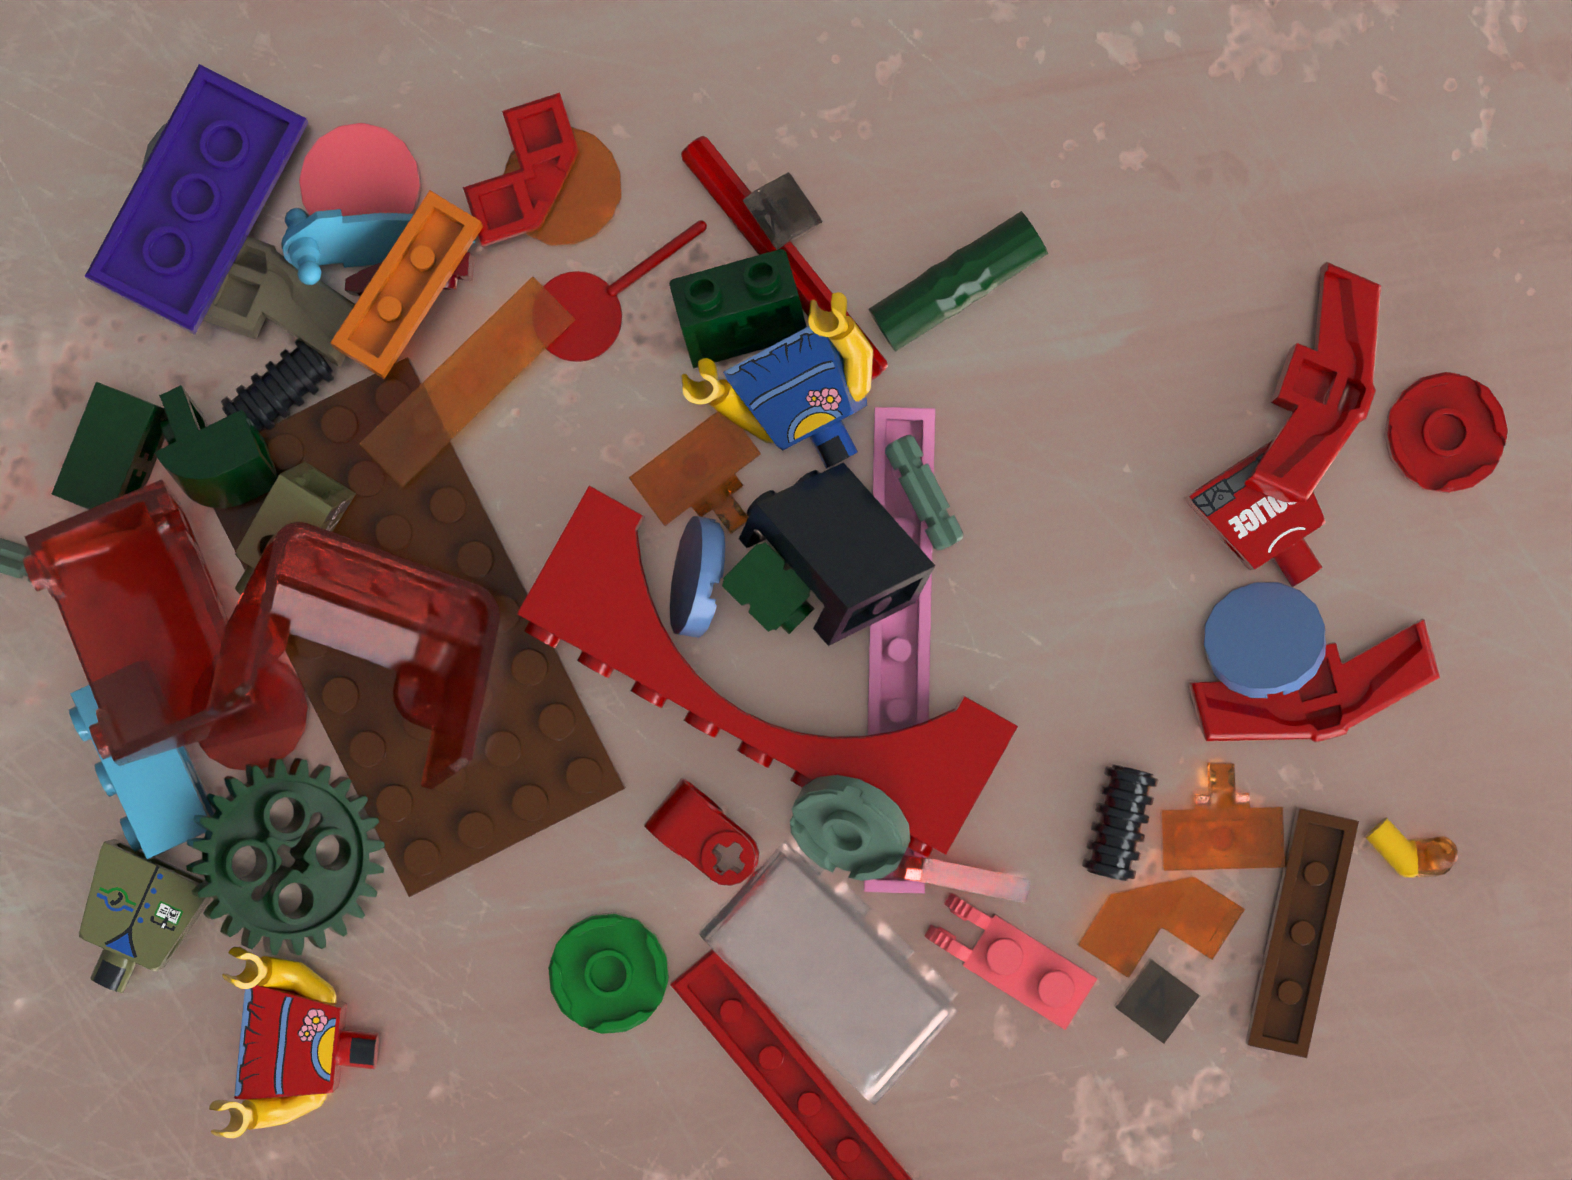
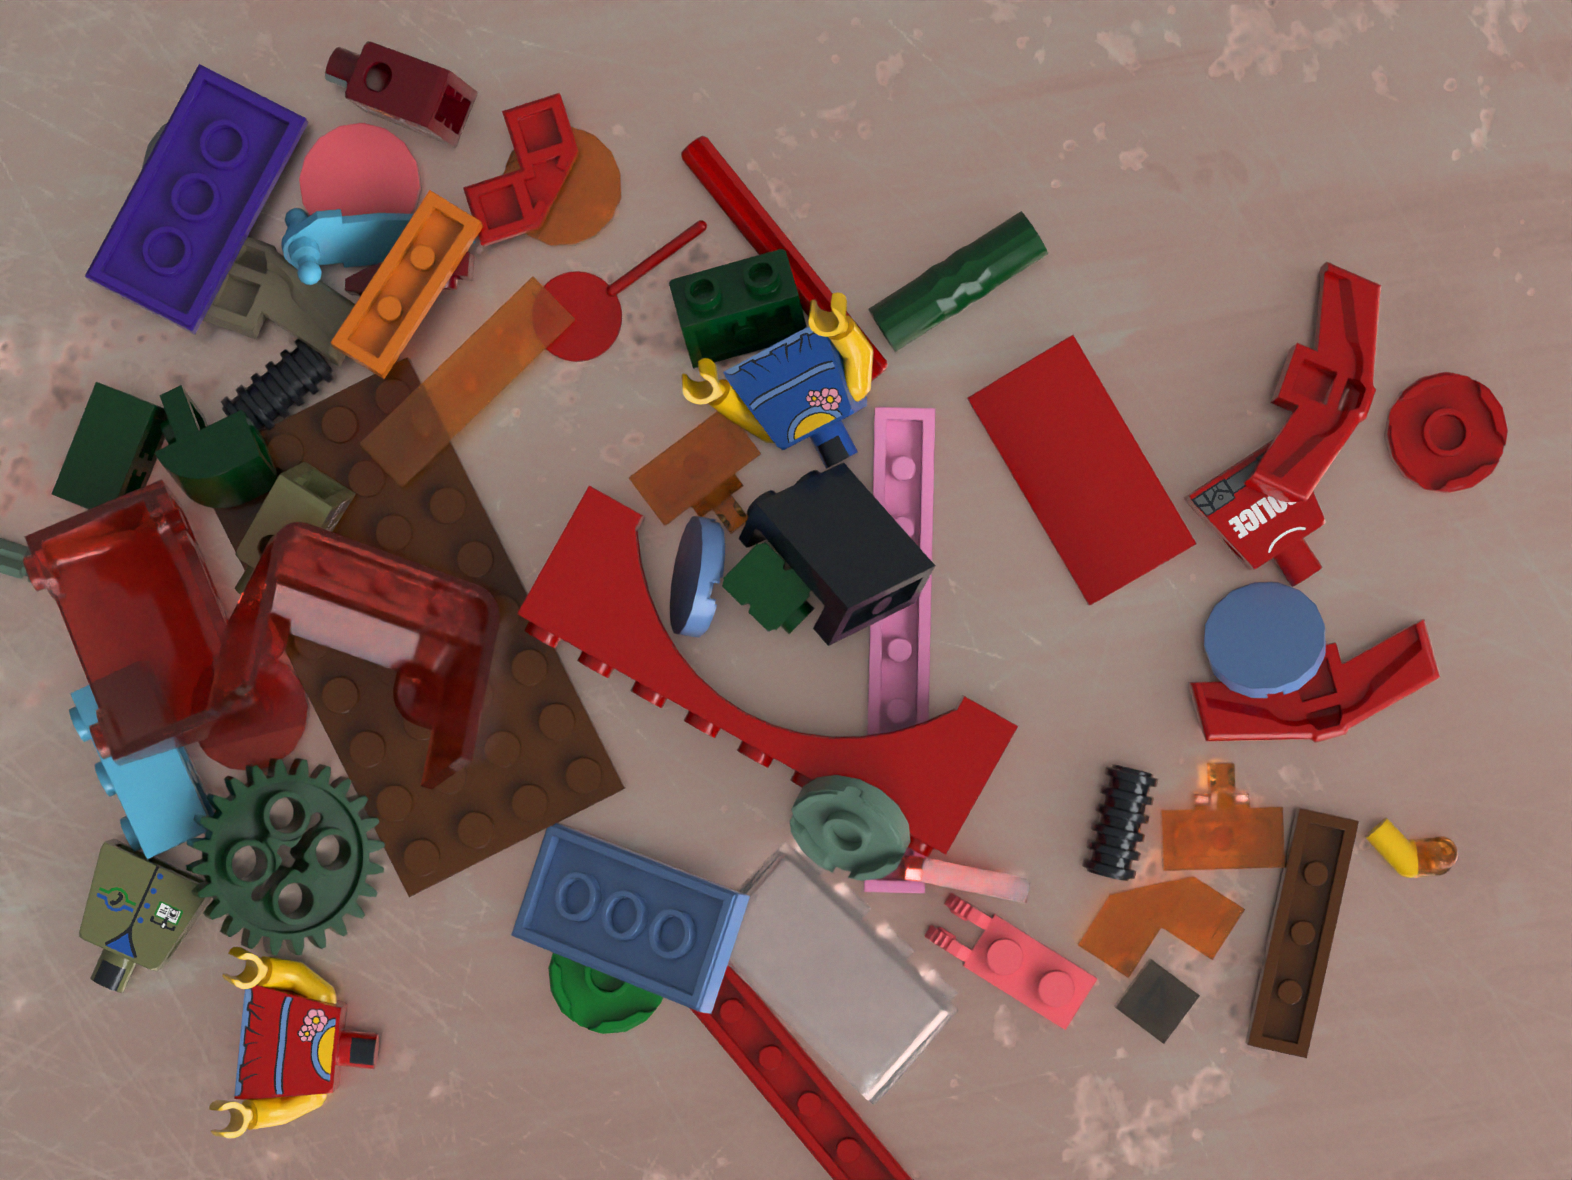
red piece [644,778,760,886] -> none
clear smoke tile [743,172,823,250] -> none
sand green axle [885,435,963,551] -> none
none -> dark red torso [325,41,478,148]
none -> medium blue tile [511,823,750,1014]
none -> red slope [967,335,1197,606]

